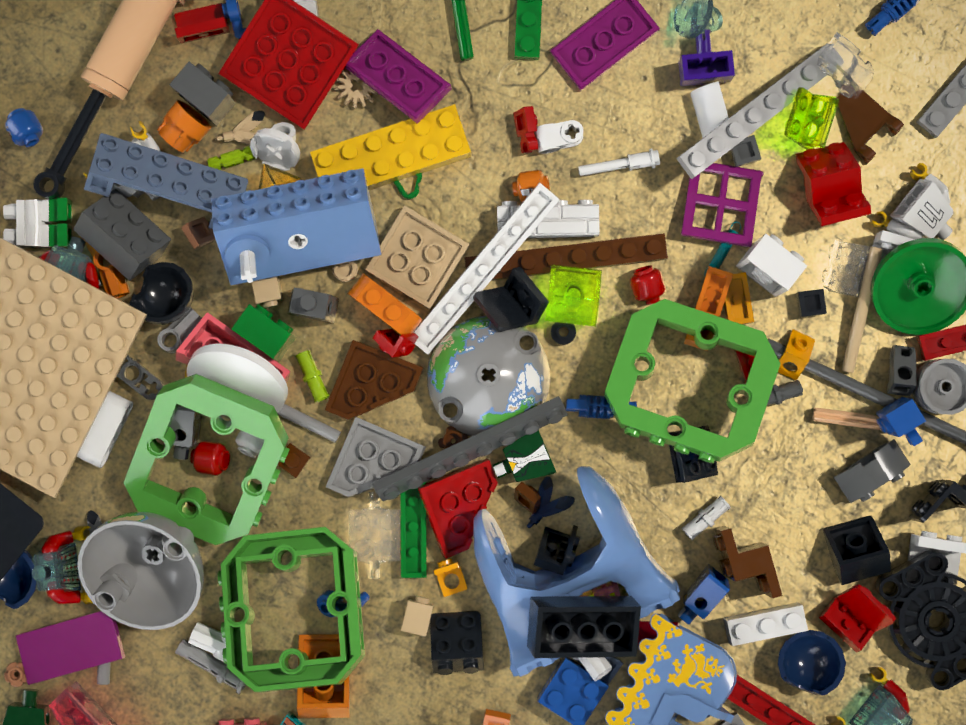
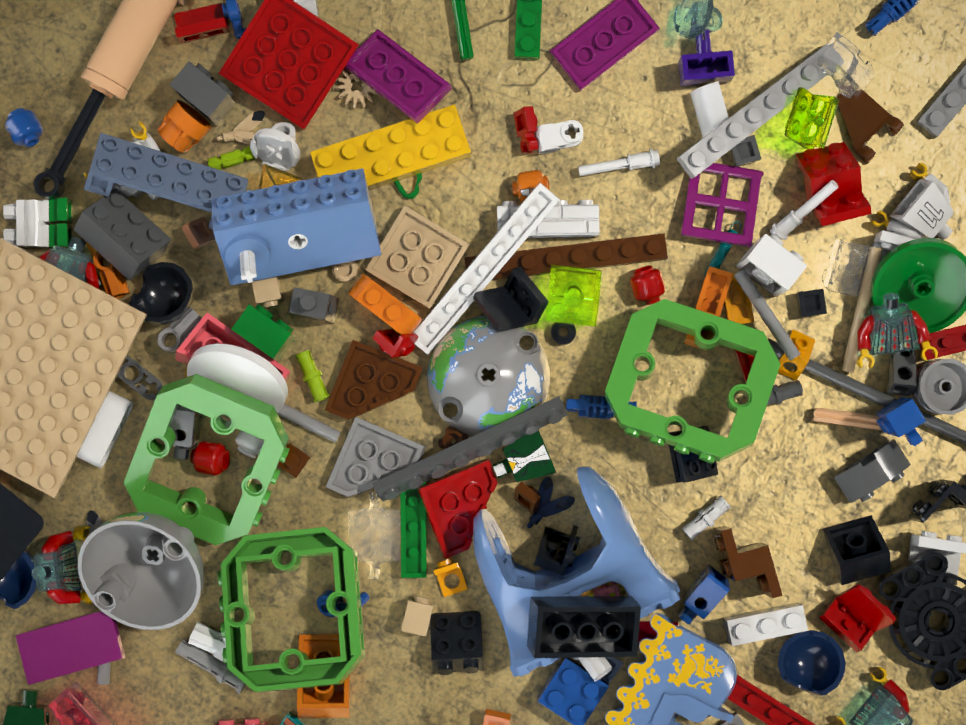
nougat plate [4,662,27,687] -> none
none -> light grey piece [734,269,801,361]
none -> white pin [770,180,839,240]
none -> torso [856,293,938,368]

